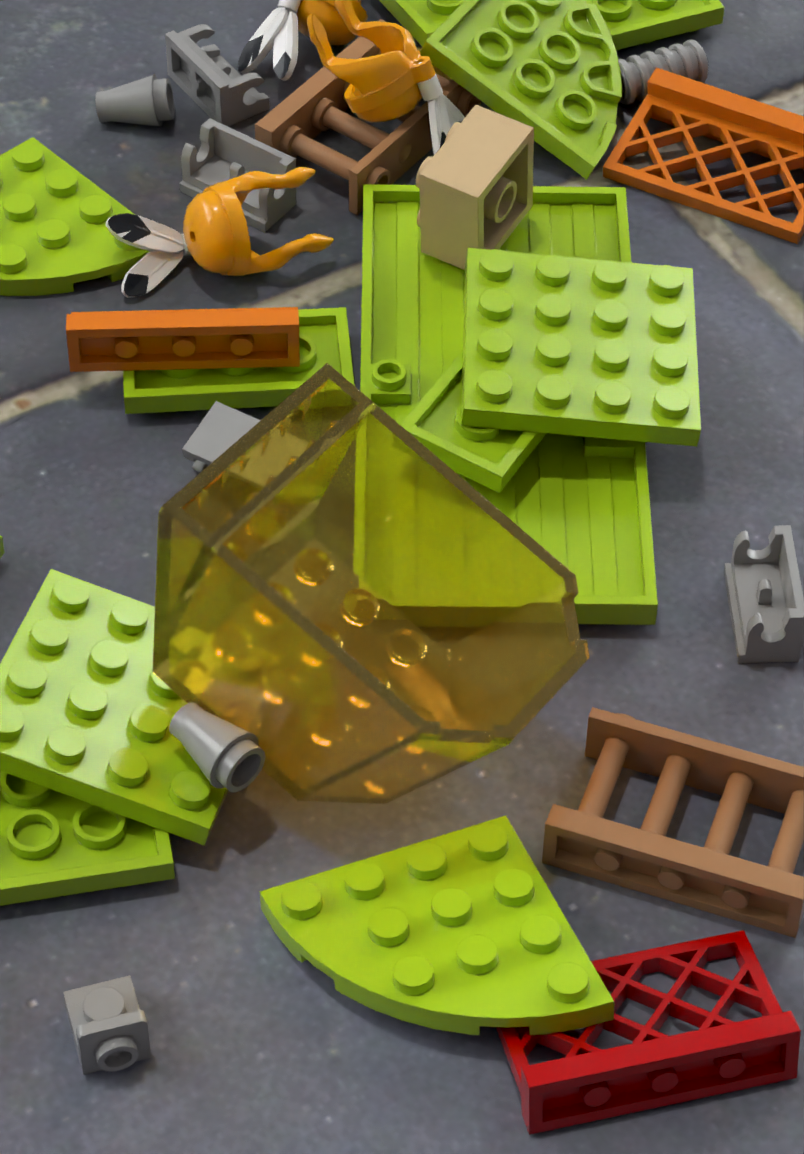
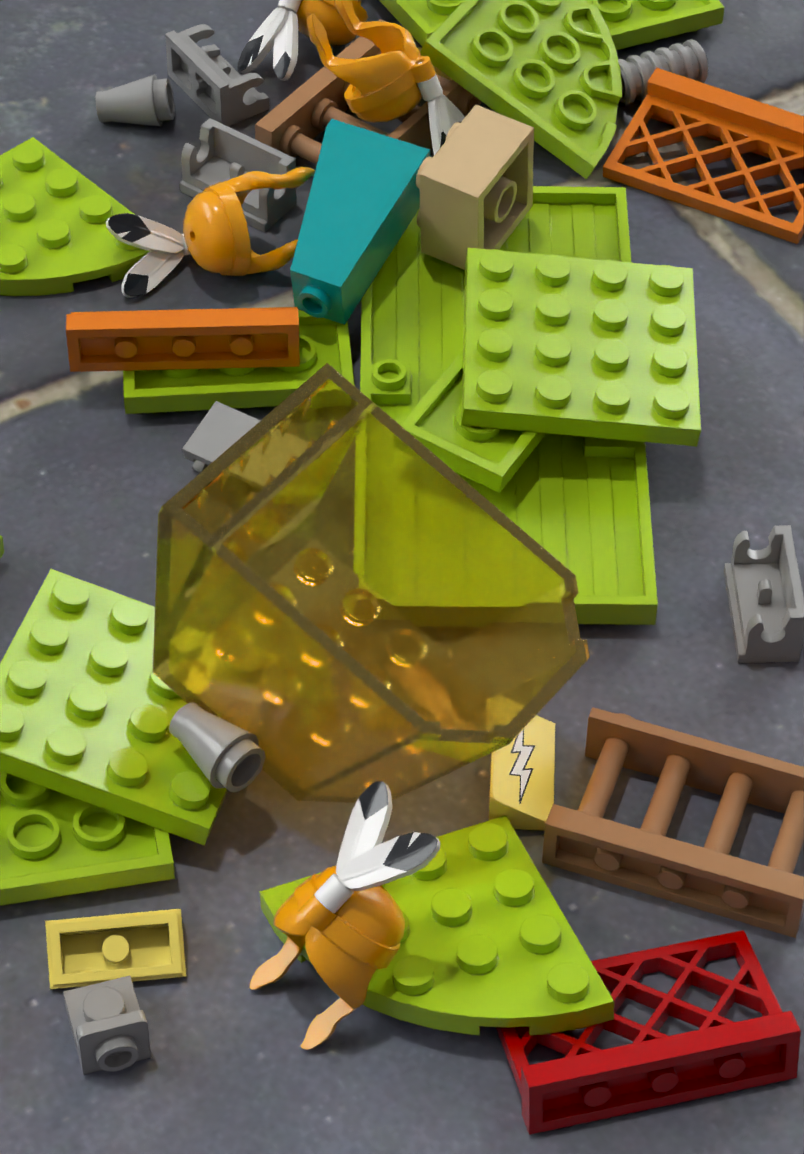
none -> light yellow slope [45,909,186,990]
none -> light orange hair [249,781,440,1050]
none -> teal slope [290,119,431,325]
none -> light yellow slope [488,700,555,831]

